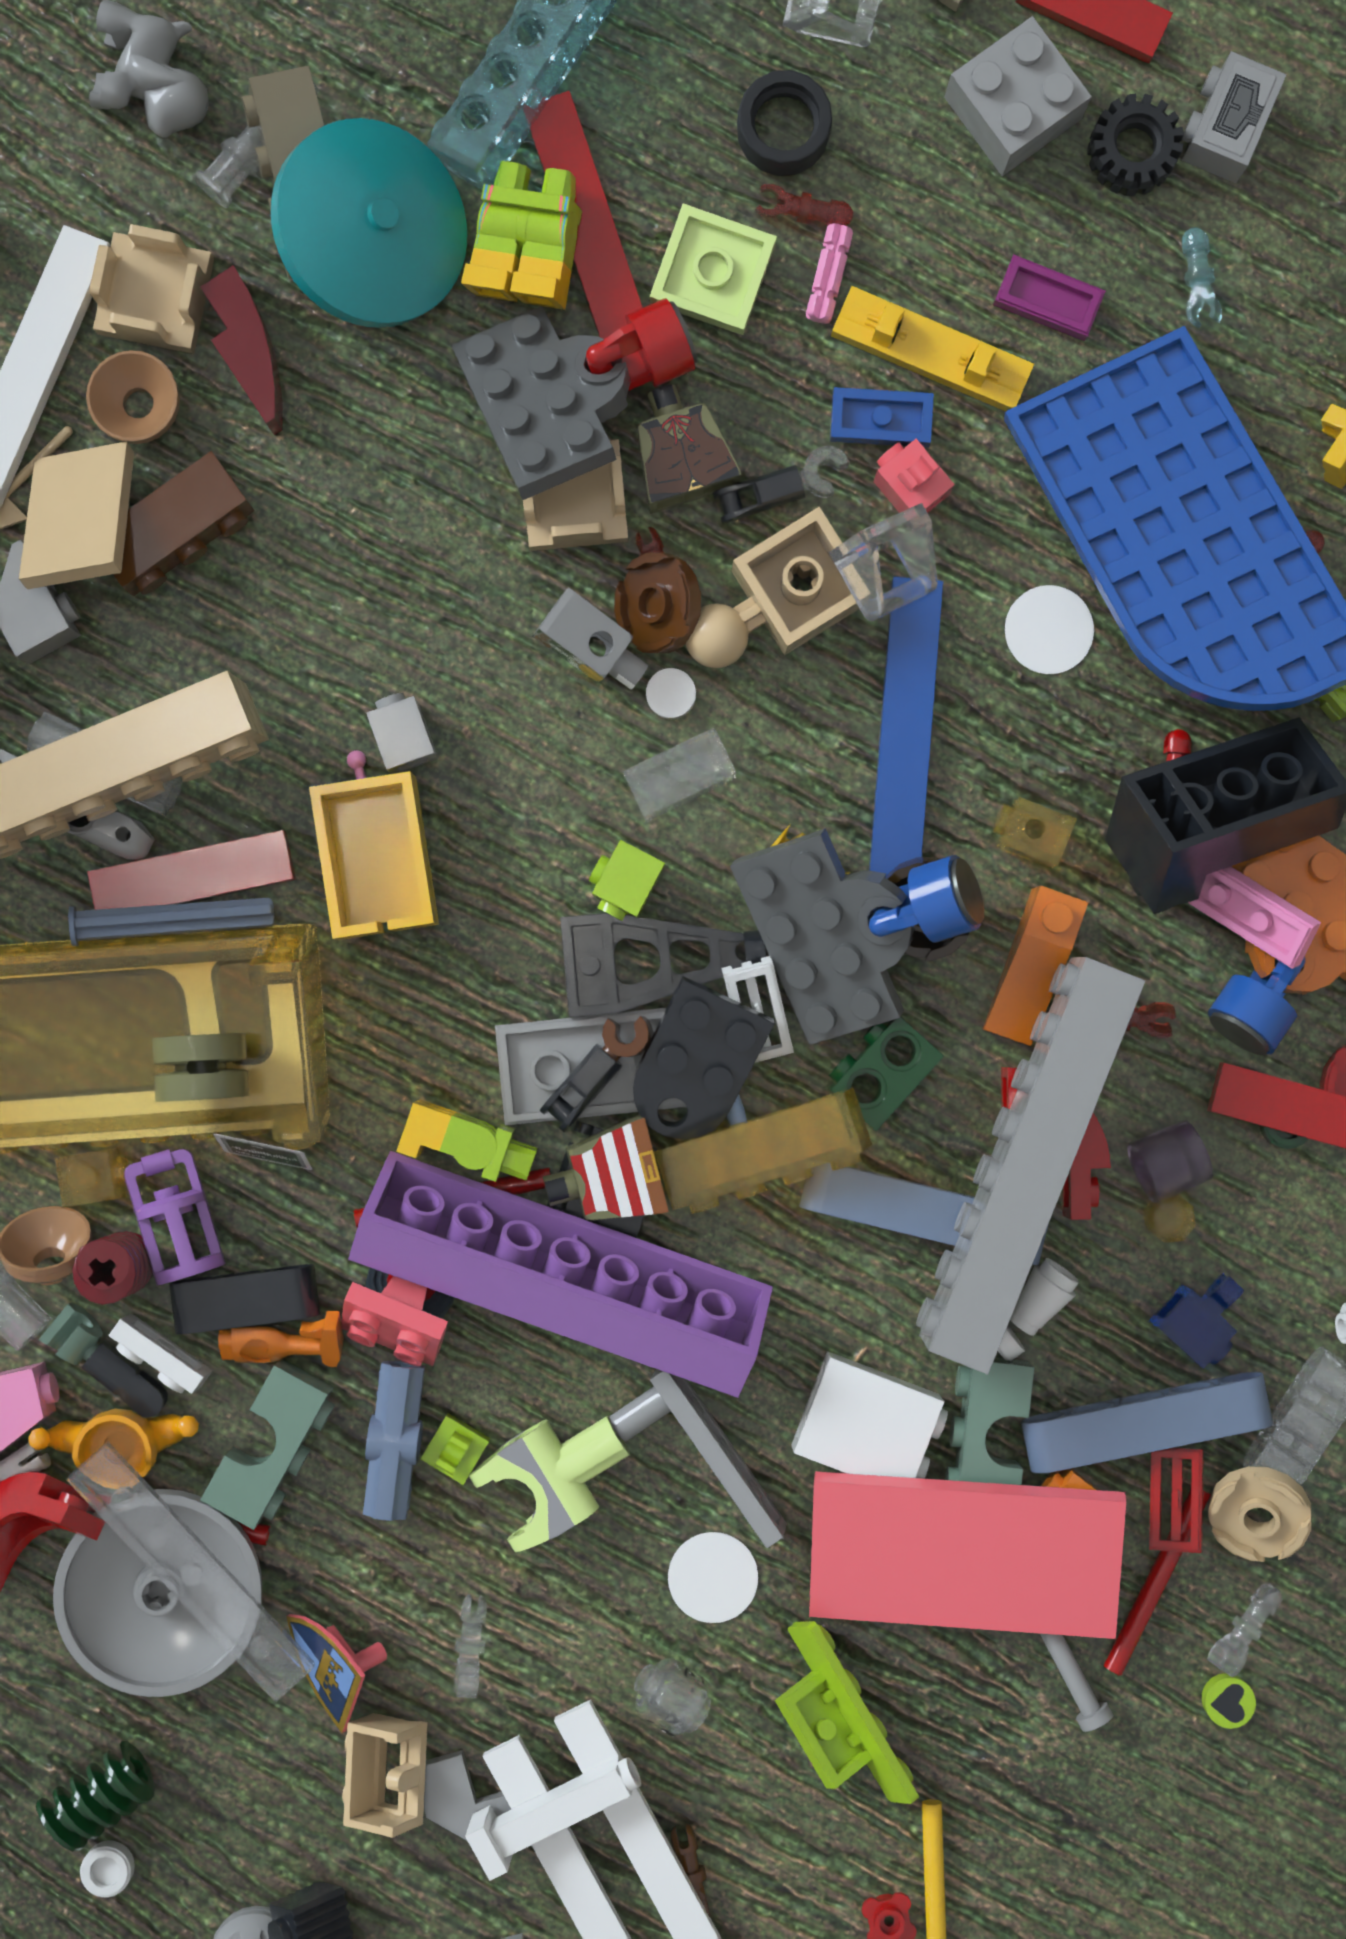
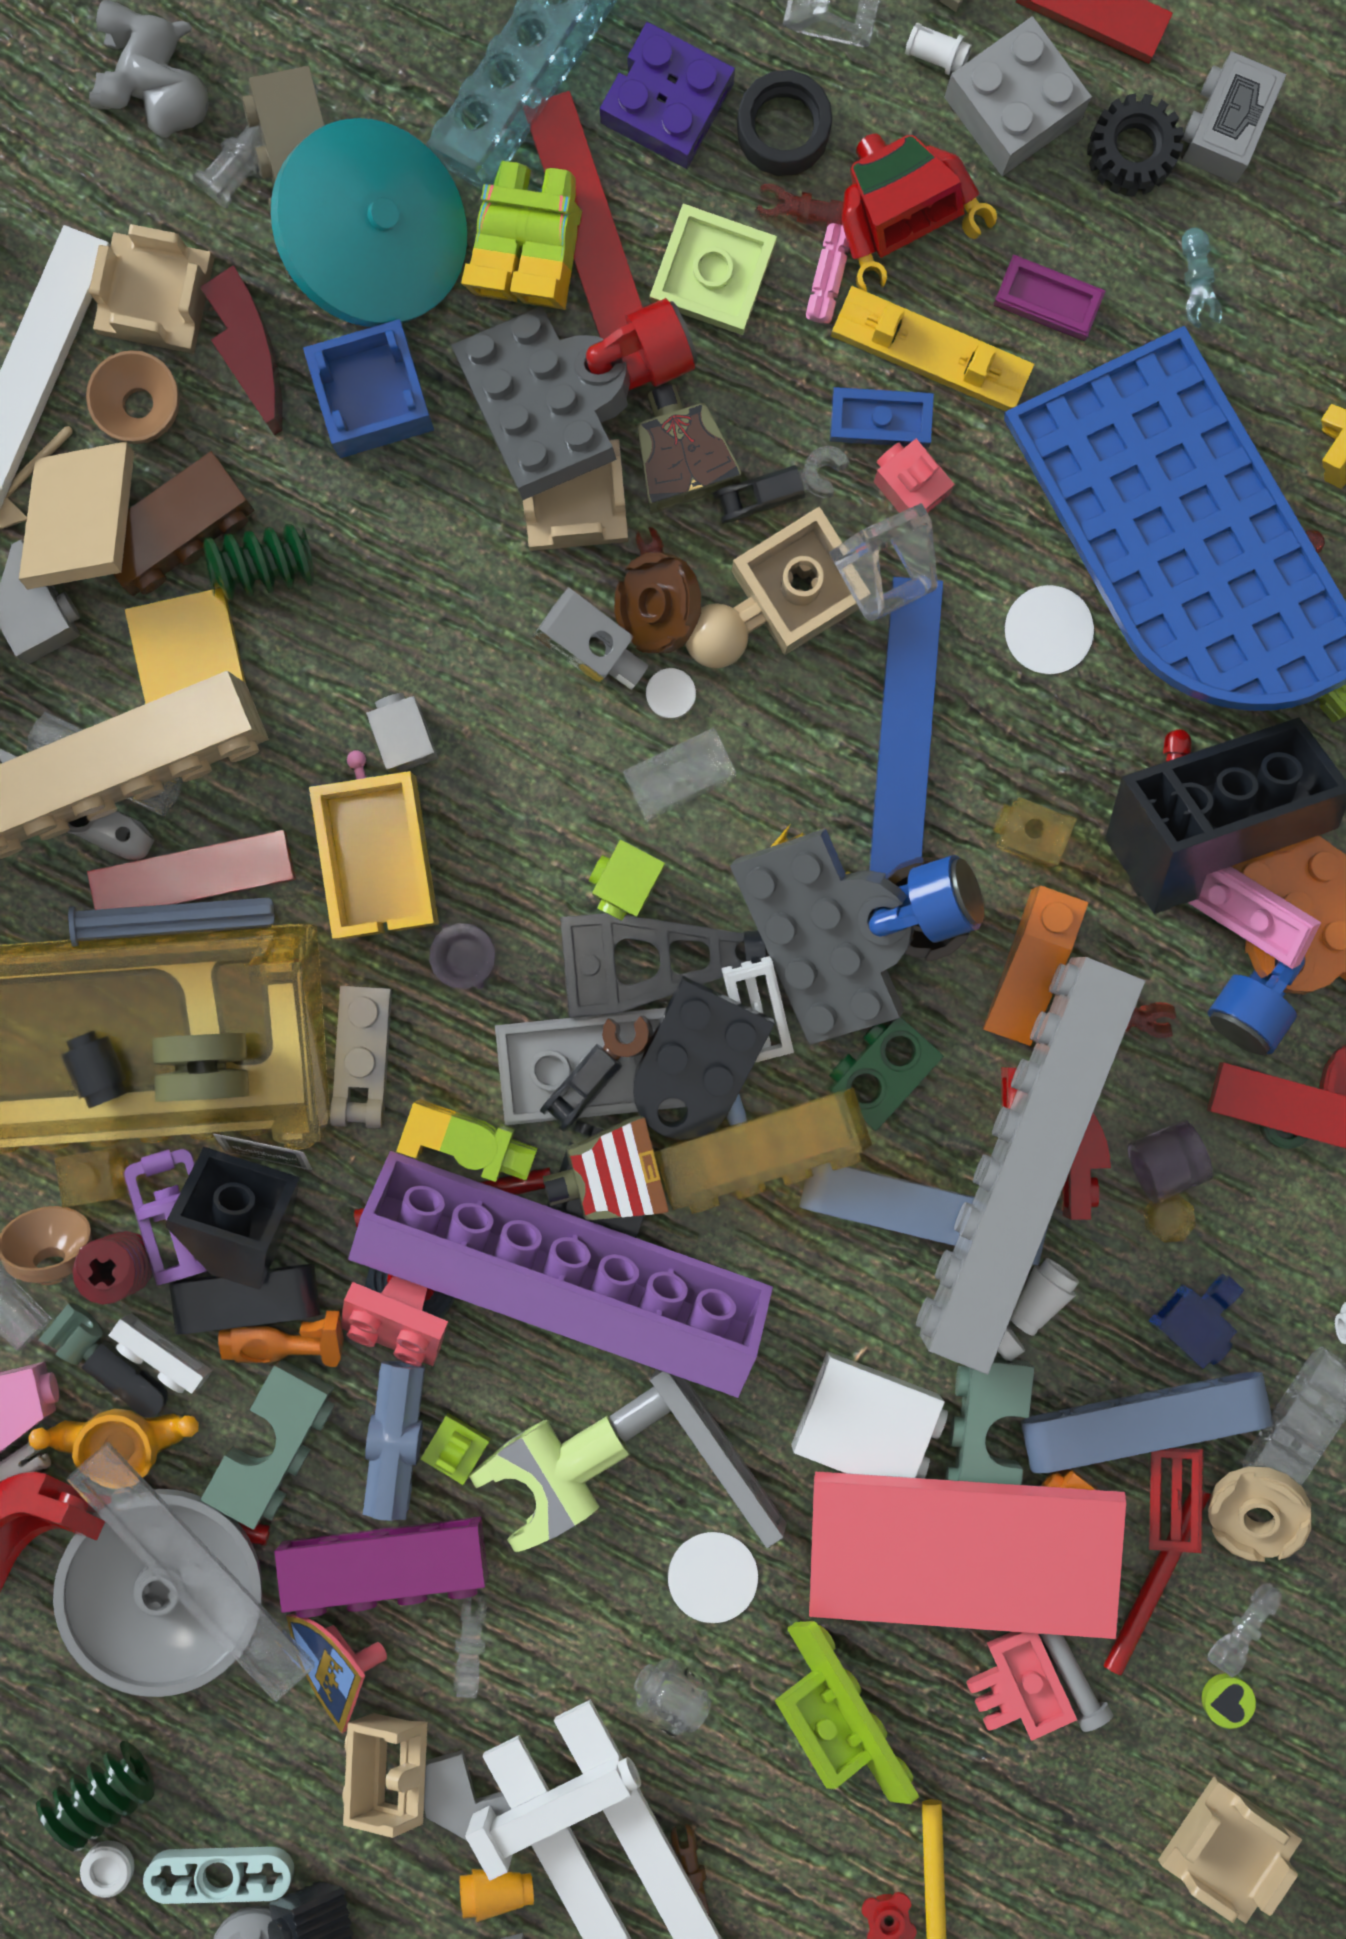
none -> black brick [61,1030,127,1109]
none -> yellow tile [125,588,246,704]
none -> light aqua beam [143,1847,294,1904]
none -> black slope [166,1146,300,1290]
none -> dark green piece [203,524,314,600]
none -> magenta brick [274,1516,489,1618]
none -> blue container [303,319,434,458]
none -> light grey plate [330,986,392,1129]
none -> clear purple piece [429,923,499,990]
none -> light orange cone [459,1869,534,1923]
none -> dark purple piece [599,21,735,169]
none -> red torso [842,133,997,292]
none -> white pin [905,23,972,76]
none -> coral hinge [966,1632,1077,1741]
none -> tan panel [1158,1776,1302,1924]

